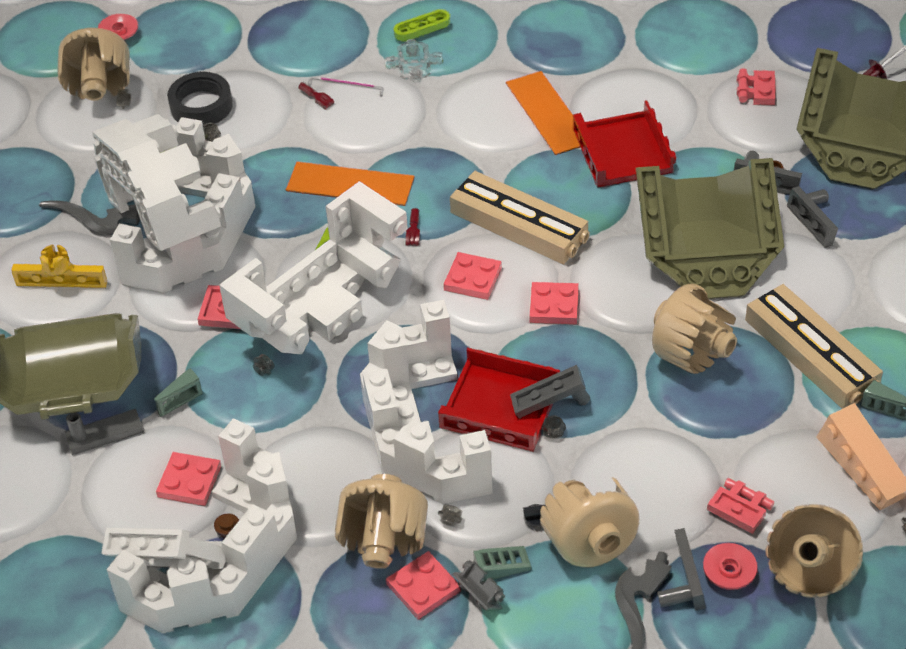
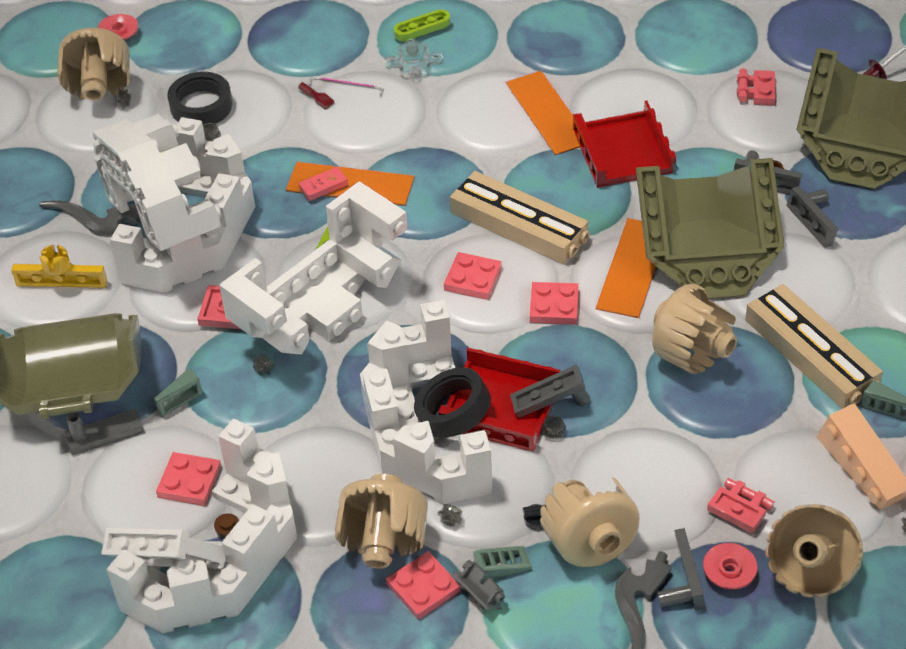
dark red piece [405,208,420,246] -> none
none -> coral tile [298,167,348,201]
none -> black tyre [414,367,491,438]
none -> orange window [595,218,656,318]

